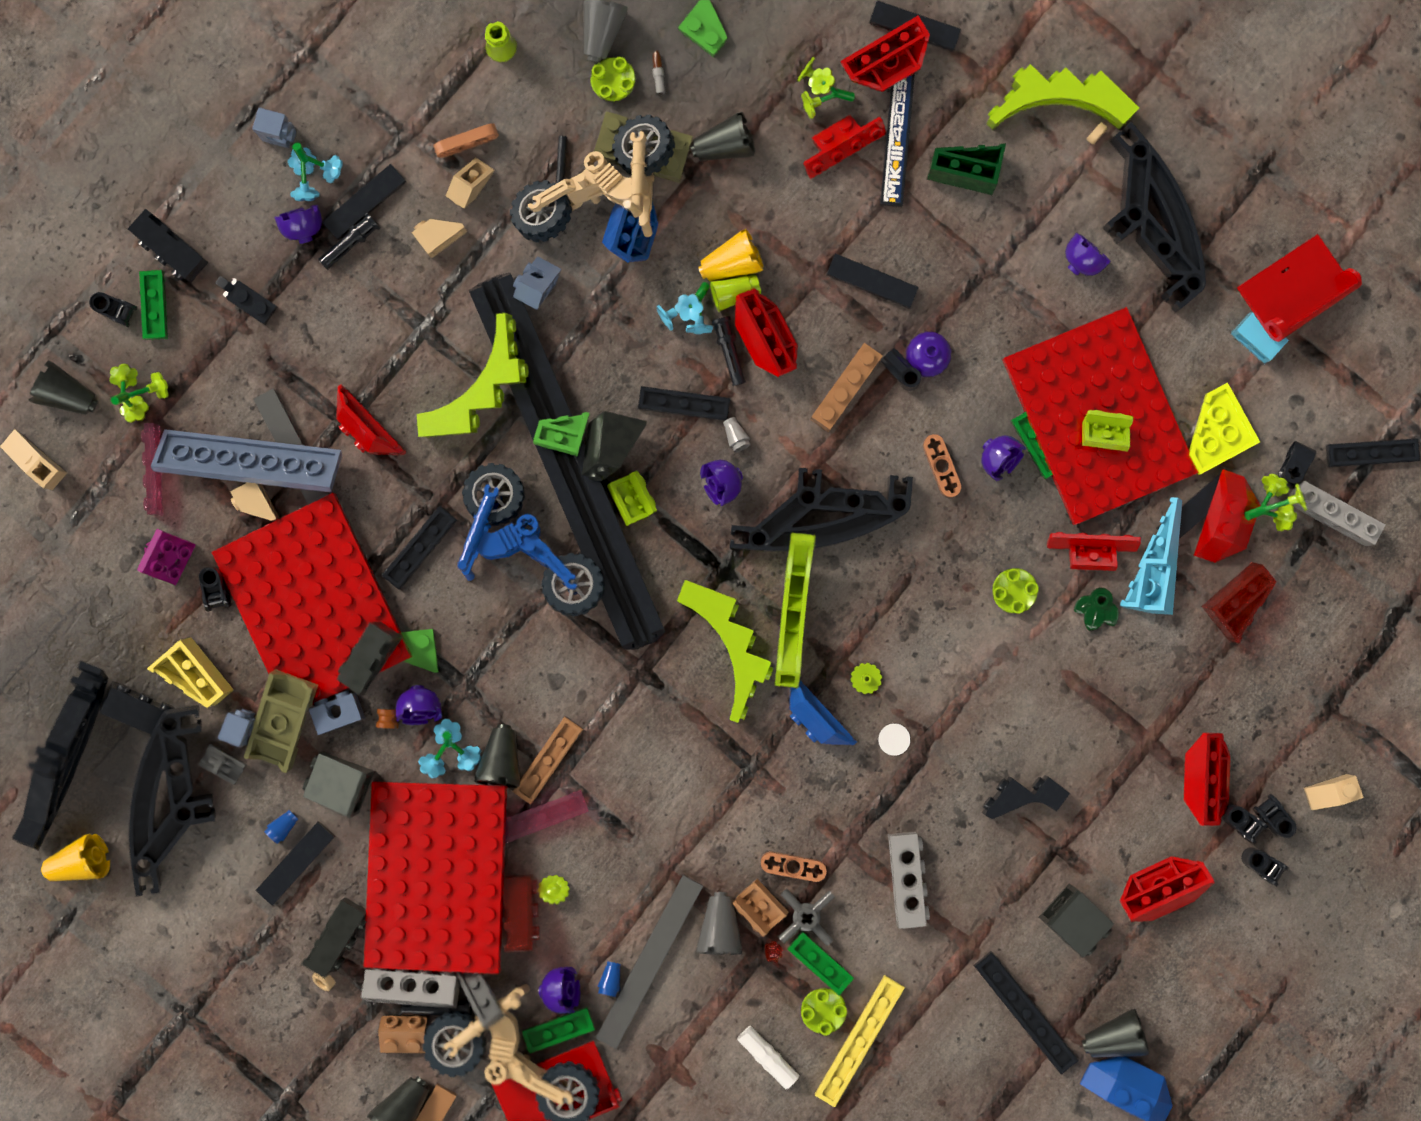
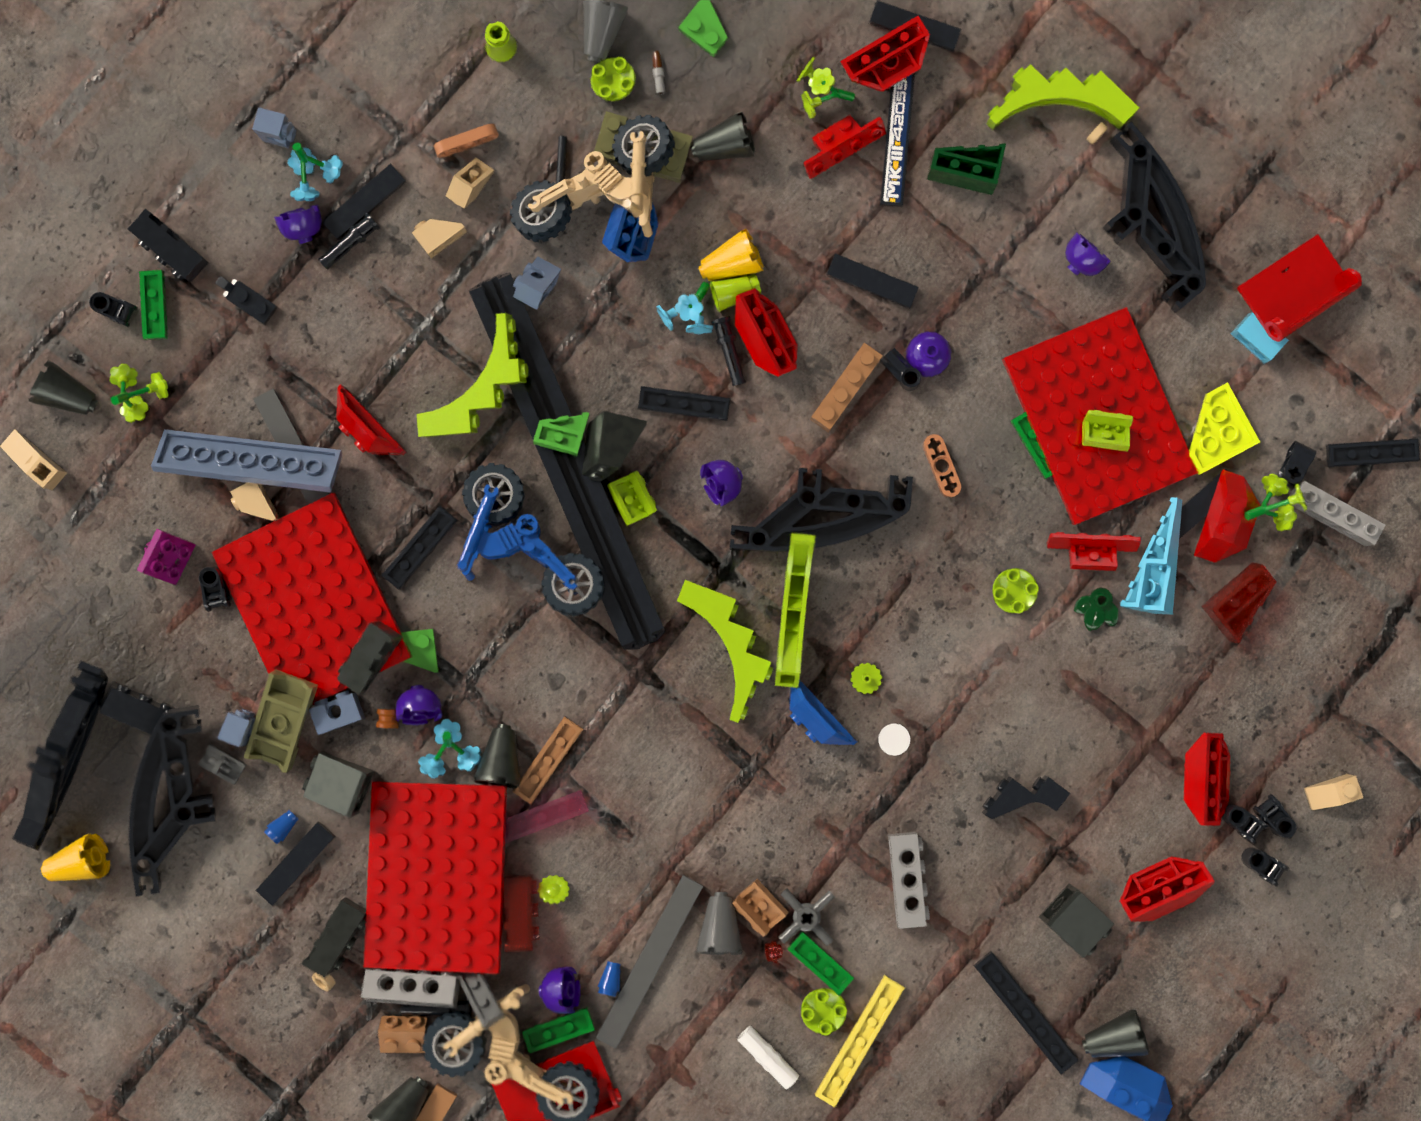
clear pink plate [141,423,163,516] -> none
light yellow wedge [147,637,234,708] -> none
light grey cone [723,417,751,453] -> none
nougat beam [761,851,826,882] -> none
dark purple cylinder [981,435,1026,481] -> none

